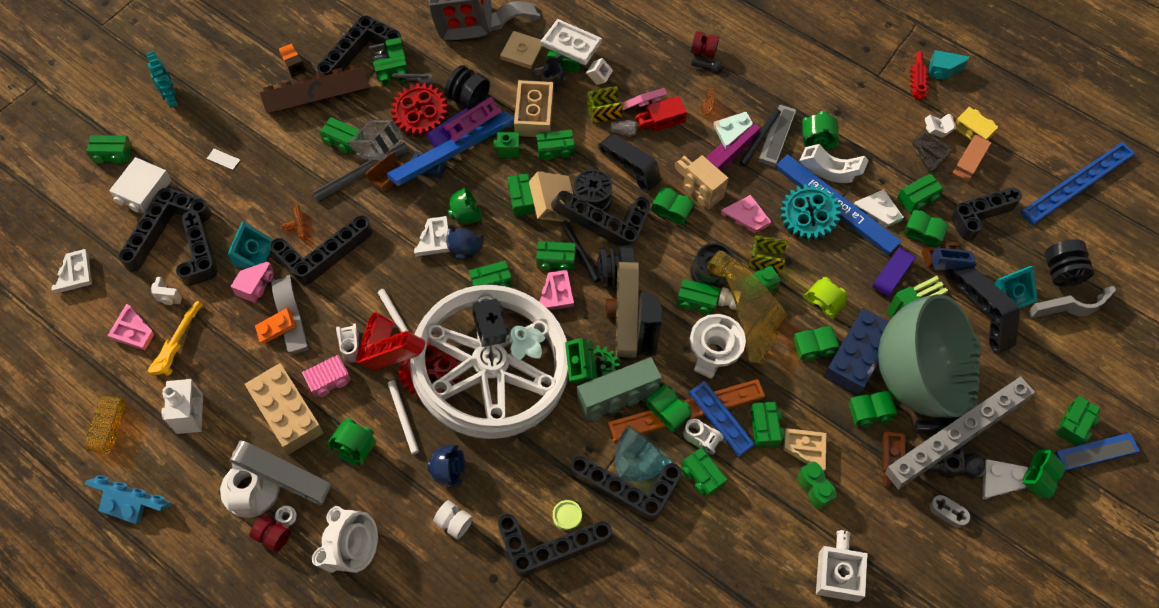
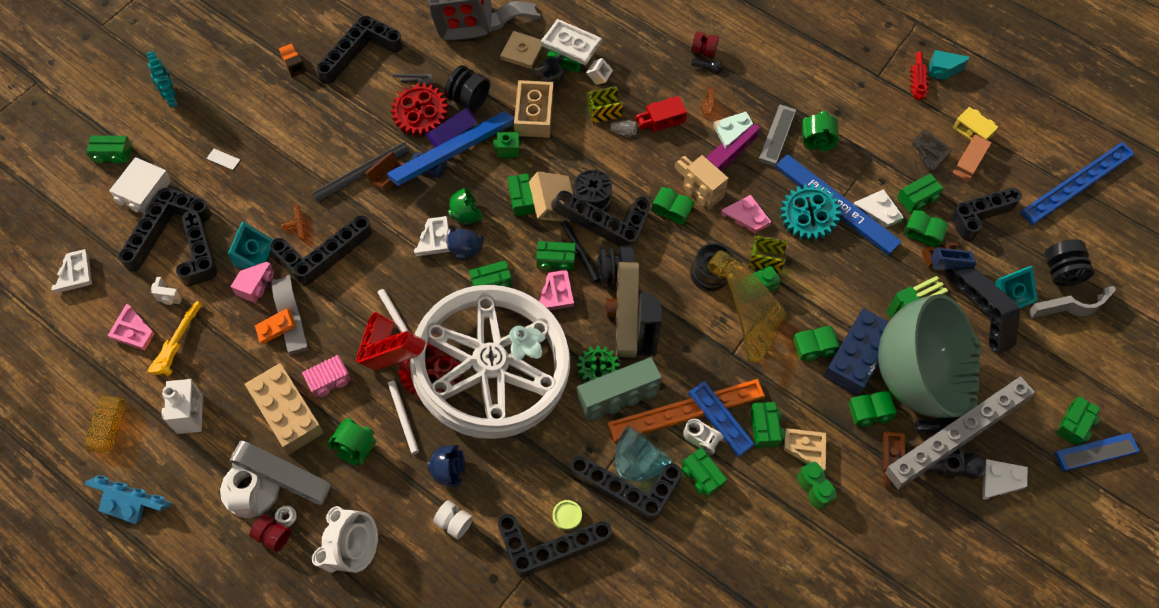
reddish brown brick [260,64,370,113] -> none
green brick [320,117,364,154] -> none
white piece [336,324,360,363] -> none
clear brick [348,120,403,160] -> none
green hips [369,38,408,87] -> none
magenta plate [444,97,502,142] -> none
black brick [472,299,509,347] -> none
green brick [536,130,575,160] -> none
green brick [565,338,597,385] -> none
black beam [598,134,661,192] -> none
bright pink wing [619,88,667,110] -> none
green brick [646,384,692,433] -> none
green brick [676,279,720,315] -> none
white piece [690,314,746,379] -> none
white wheel [717,287,741,310] -> none
black bar [739,108,781,166] -> none
white arch [799,144,869,183] -> none
lime cylinder [803,277,848,319] -> none
white brick [816,531,867,602] -> none
dark purple beam [872,247,916,297] -> none
white bracket [925,114,956,138] -> none
light grey beam [929,495,970,528] -> none
green brick [1022,450,1065,499] -> none

